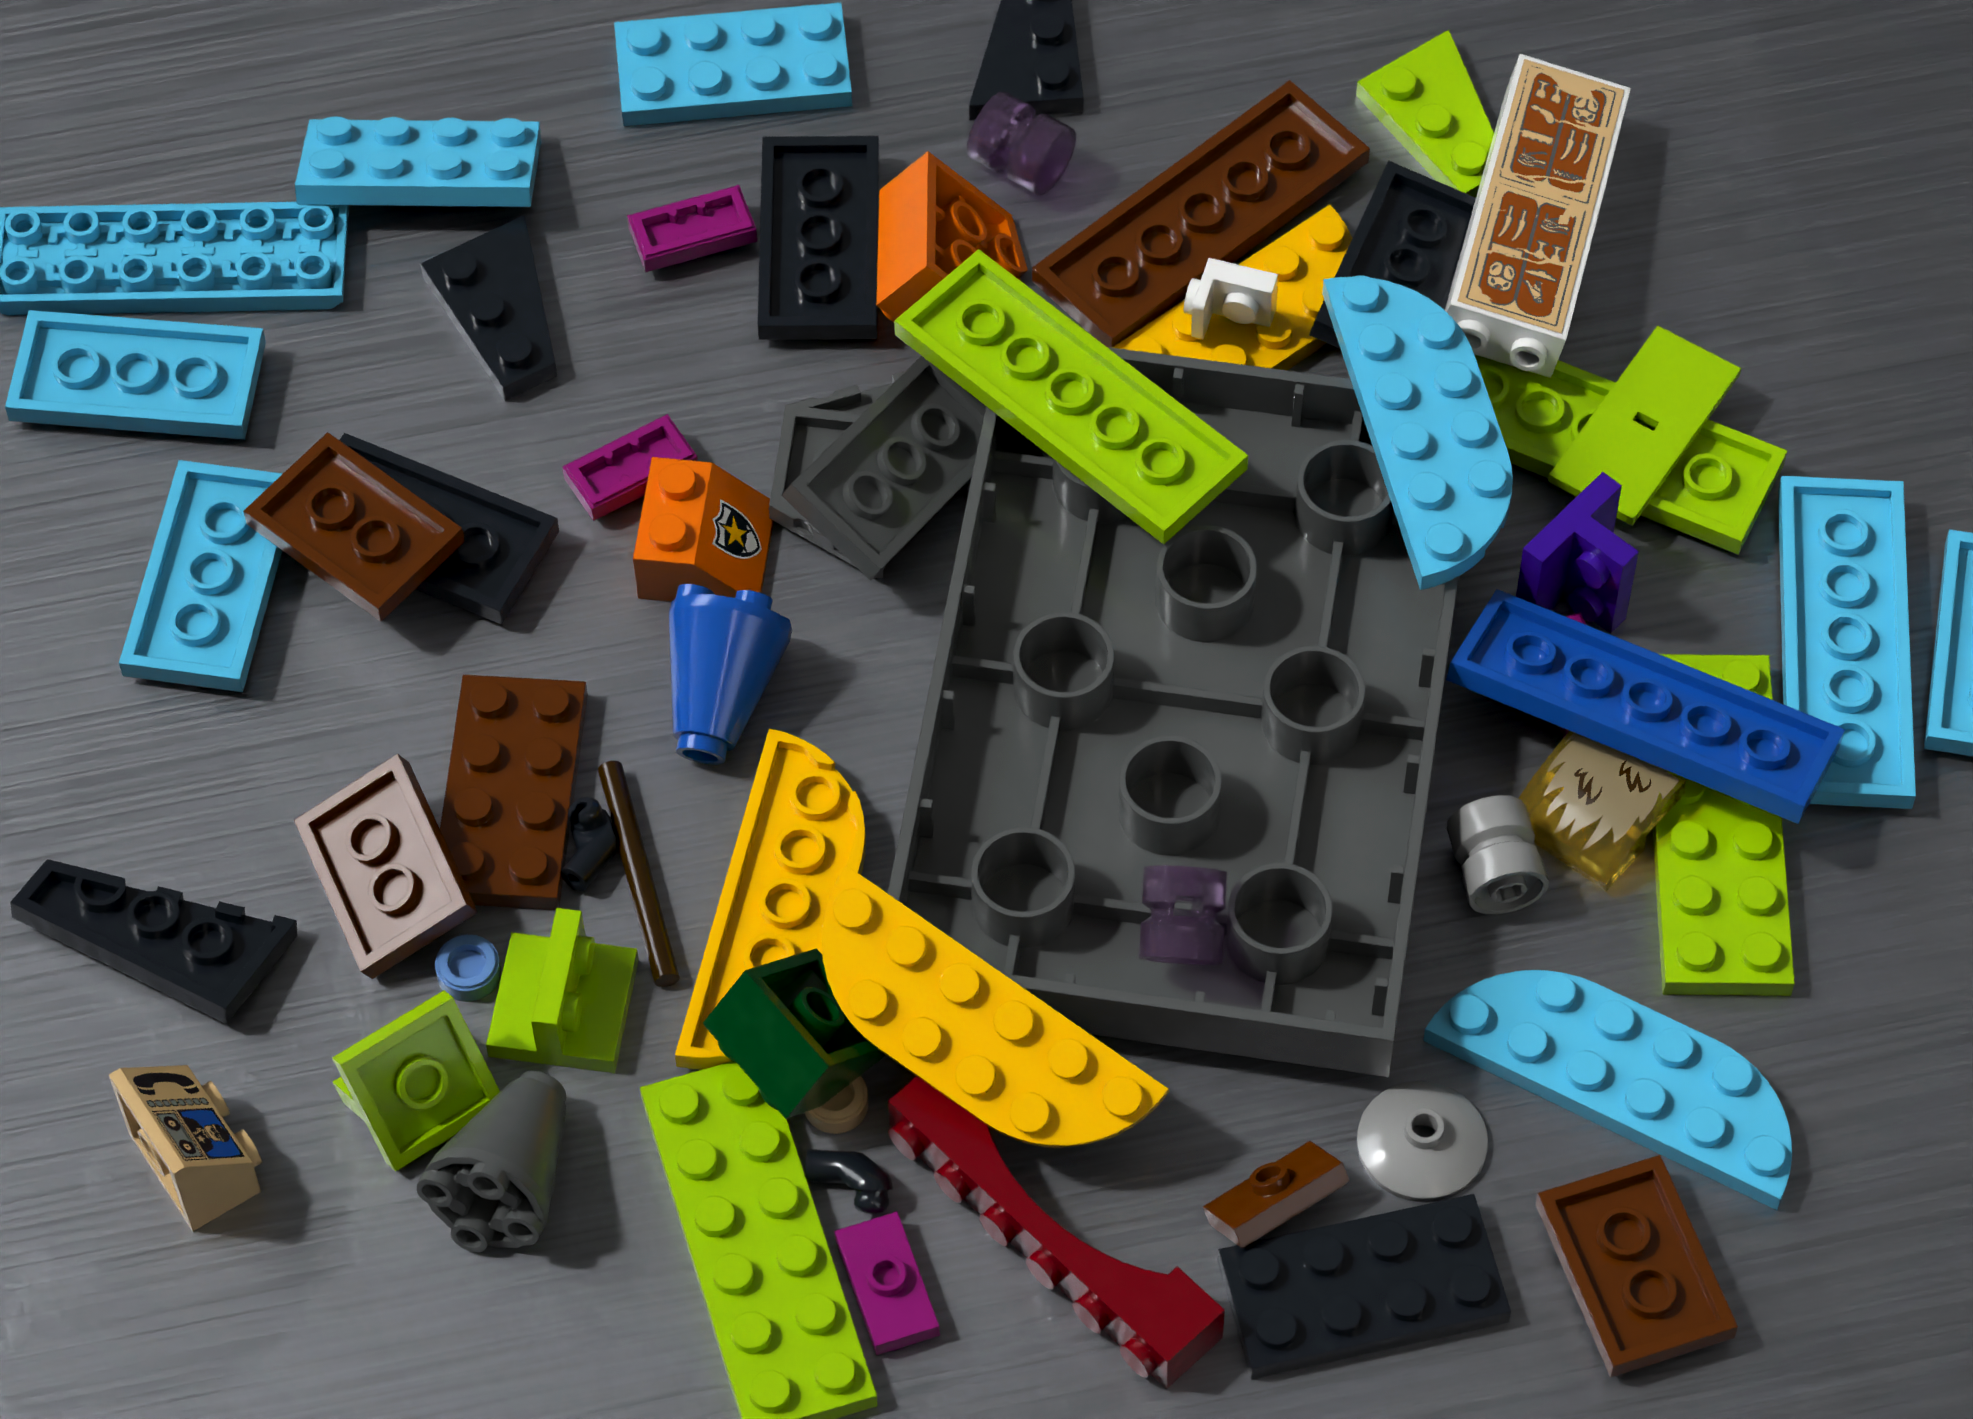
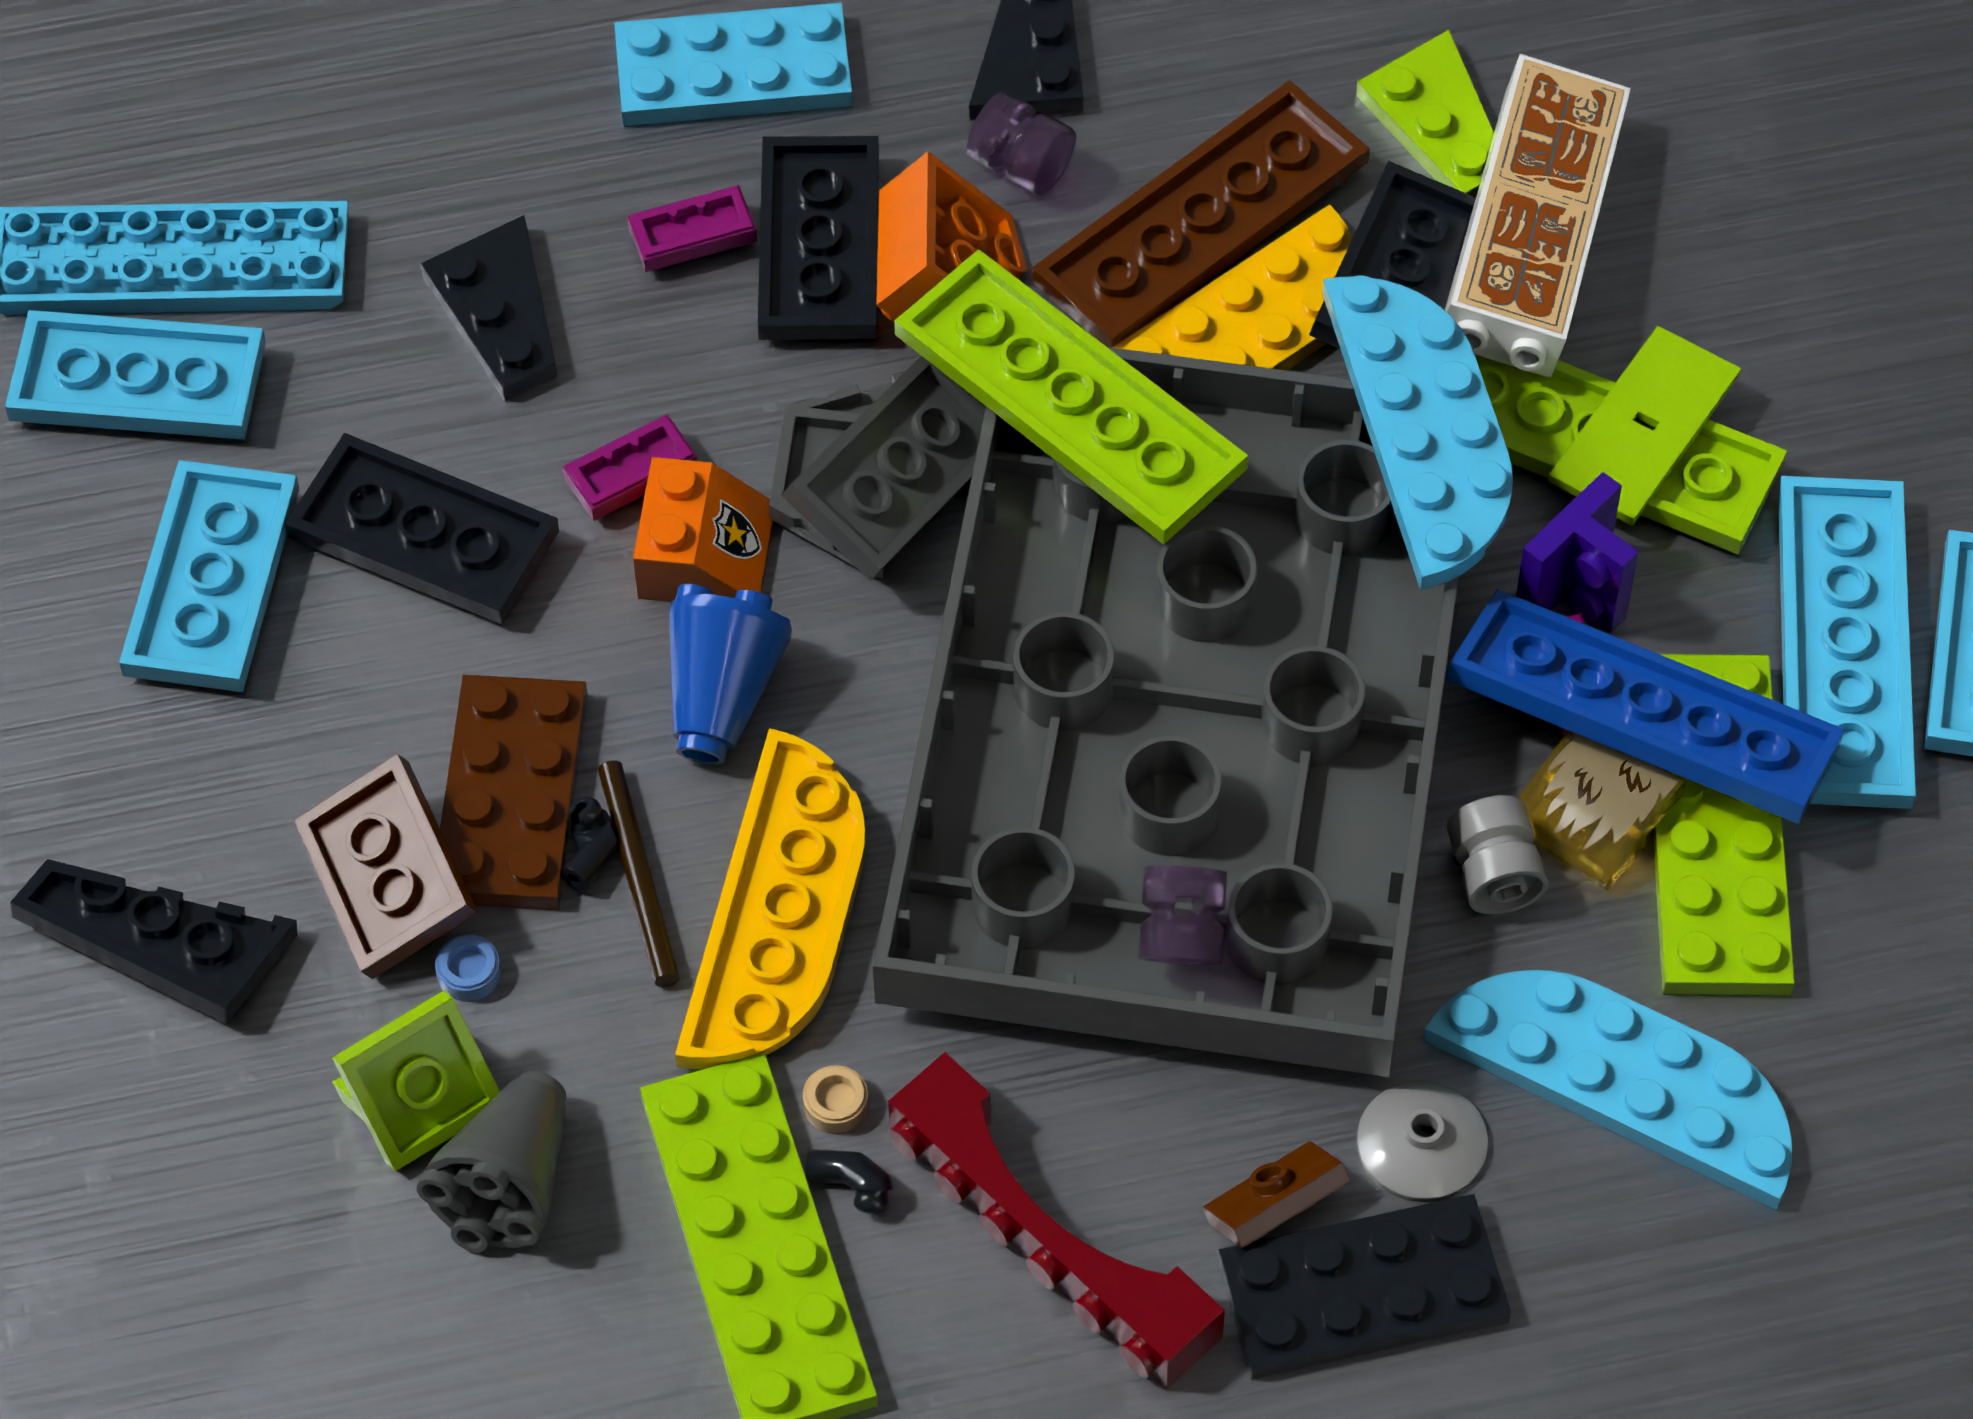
tan slope [109,1065,262,1231] -> none
reddish brown plate [243,432,465,622] -> none
medium azure plate [295,116,541,207] -> none
lime bracket [486,908,639,1073] -> none
dark green slope [703,948,886,1119] -> none
yellow plate [821,865,1169,1148] -> none
magenta plate [834,1212,940,1356] -> none
white bracket [1183,258,1278,339] -> none
reddish brown plate [1535,1155,1738,1378] -> none

